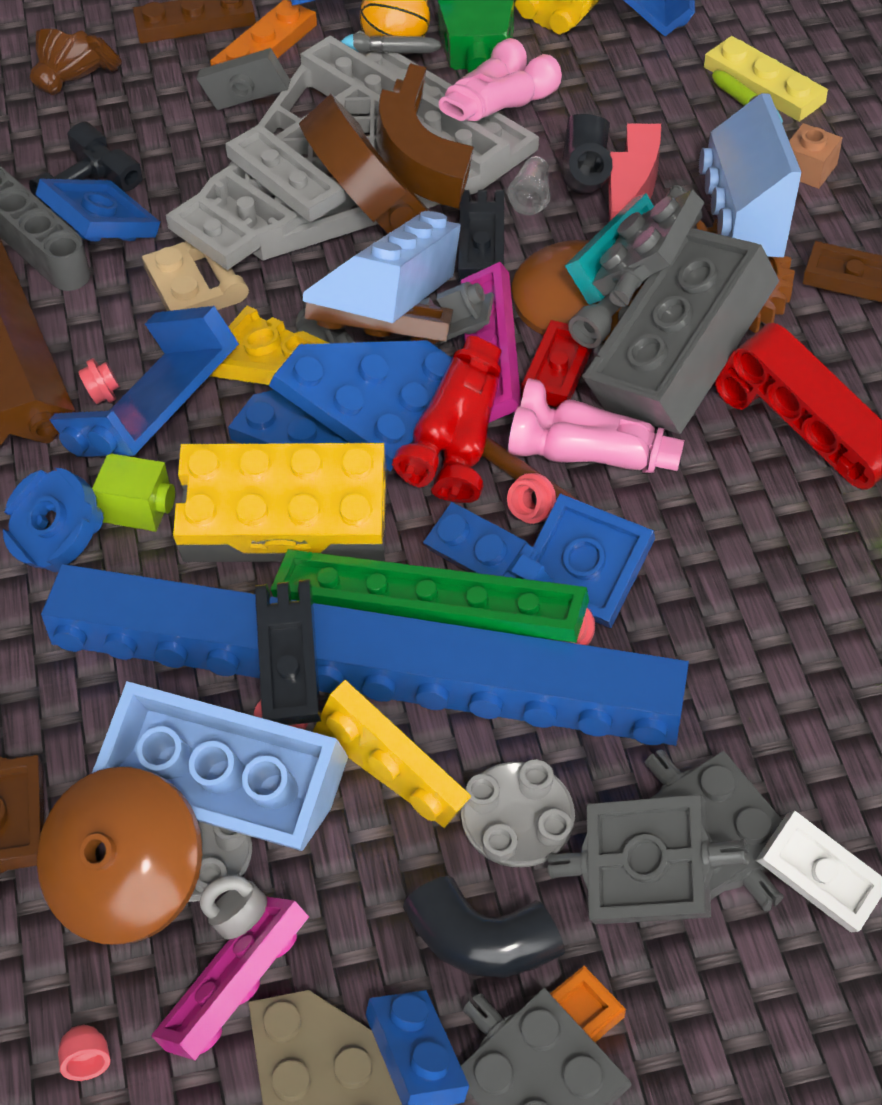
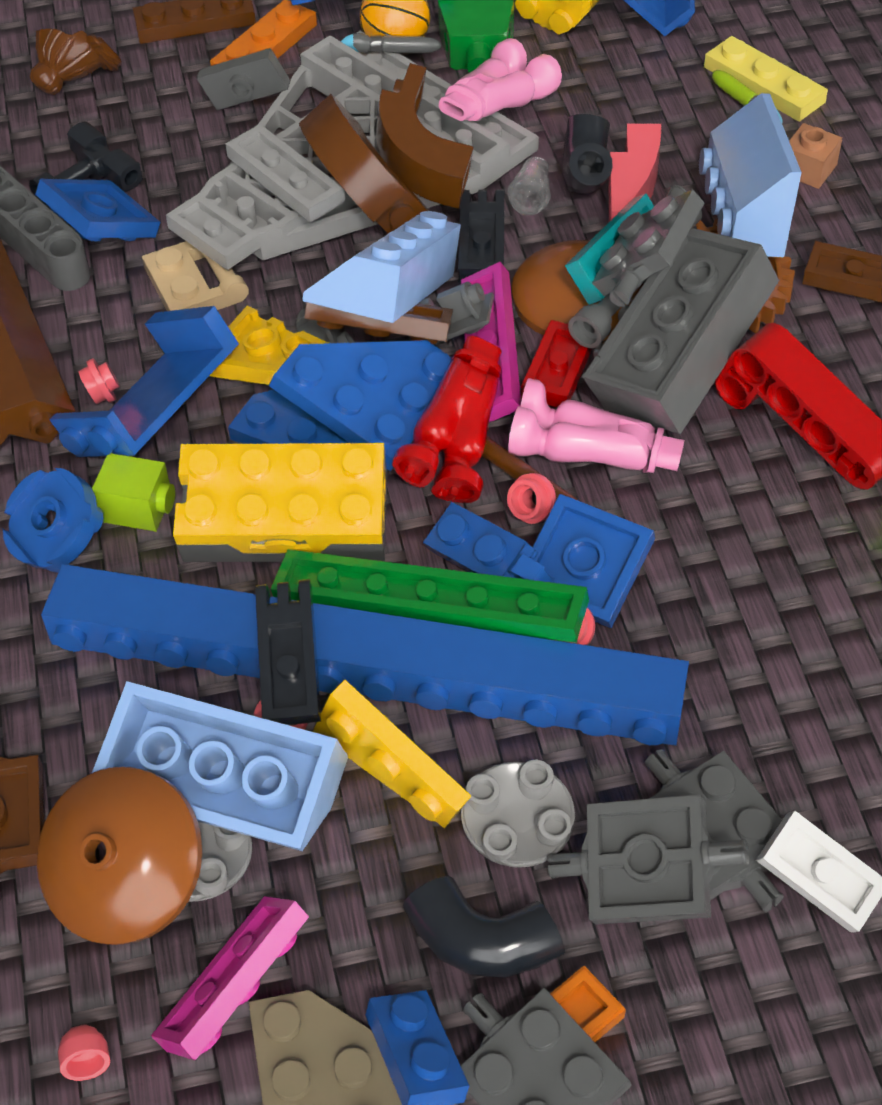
light grey tile [200,875,267,939] -> none

